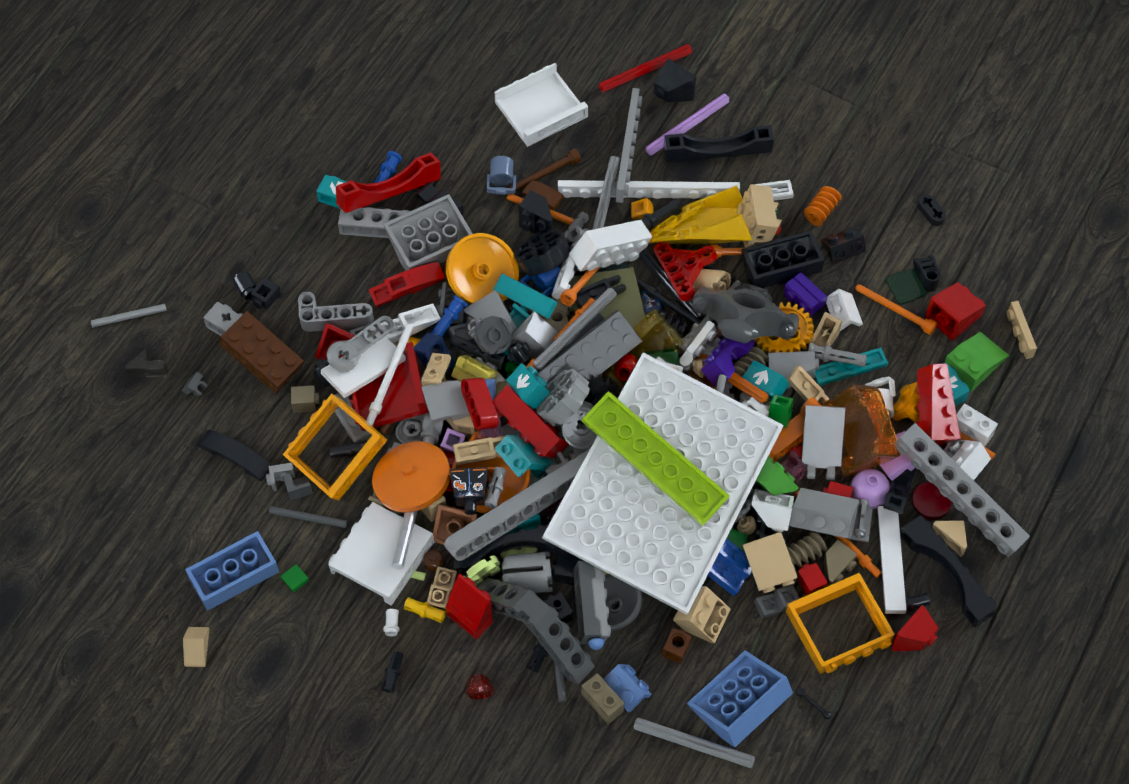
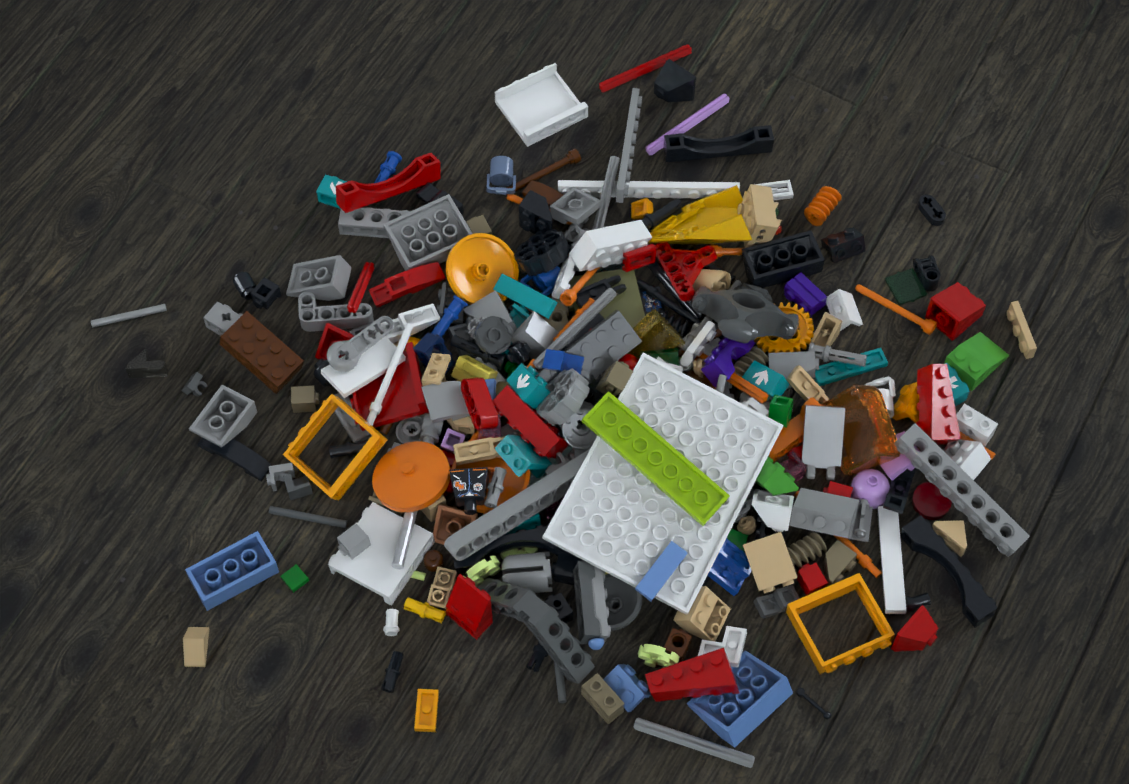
clear red cone [466,674,494,700] -> none
none -> light grey slope [189,385,257,447]
none -> light grey slope [286,255,351,301]
none -> light grey brick [337,523,371,560]
none -> red axle [347,262,374,313]
none -> light orange plate [414,689,439,732]
none -> dark tan brick [466,215,492,235]
none -> blue slope [542,349,584,375]
none -> light grey plate [550,187,602,226]
none -> dark tan brick [596,361,634,396]
none -> red tile [622,244,656,272]
none -> medium blue tile [635,541,688,601]
none -> yellowish green plate [638,644,680,668]
none -> red wedge [645,647,740,702]
none -> white plate [698,626,747,668]

